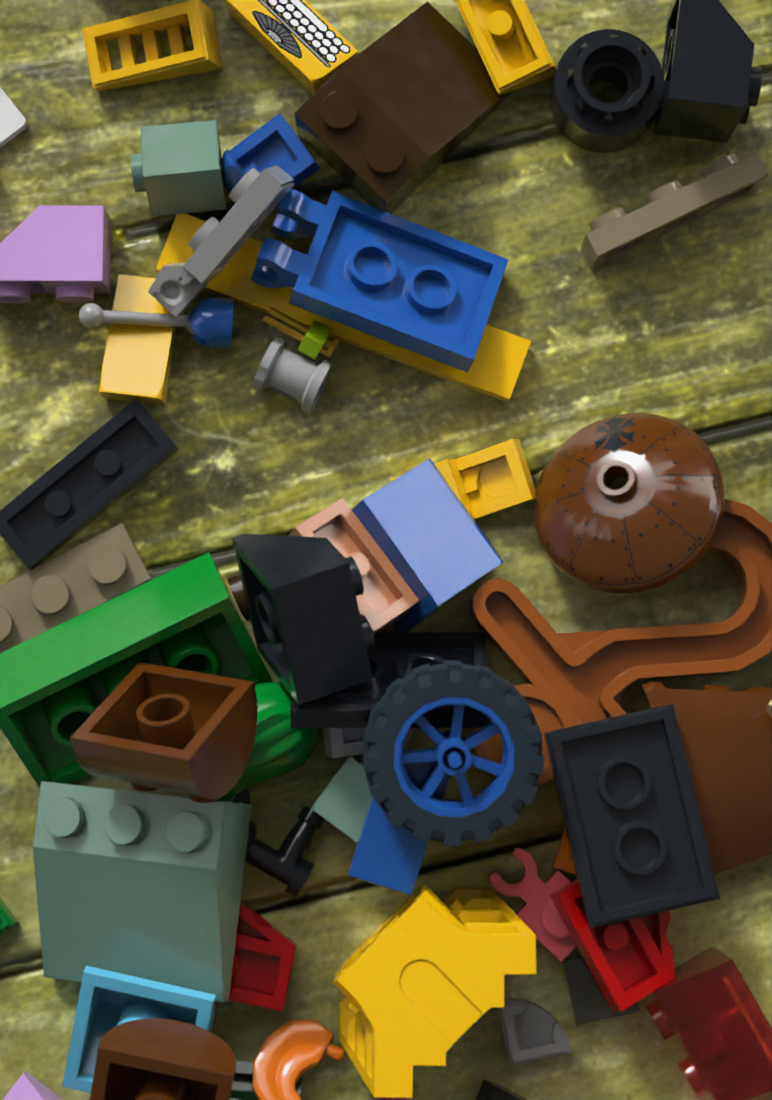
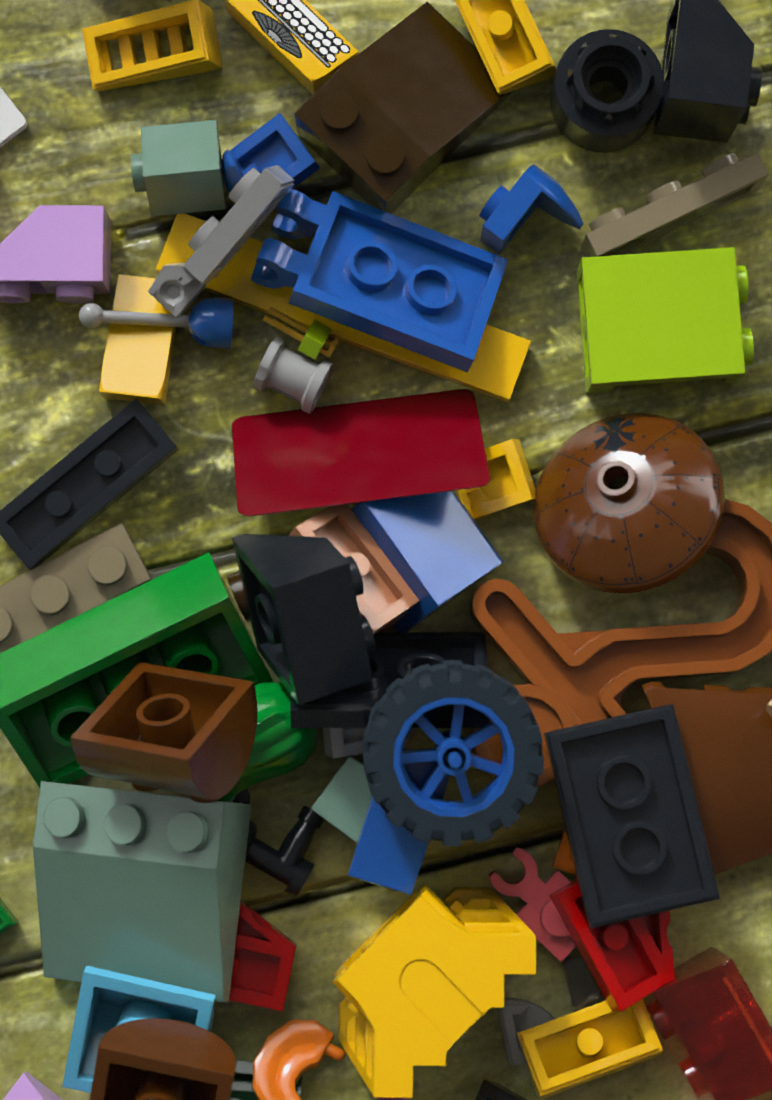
none -> dark red sticker [232,389,490,516]
none -> blue plate [479,164,583,254]
none -> yellow slope [517,999,663,1100]
none -> lime panel [576,247,754,394]

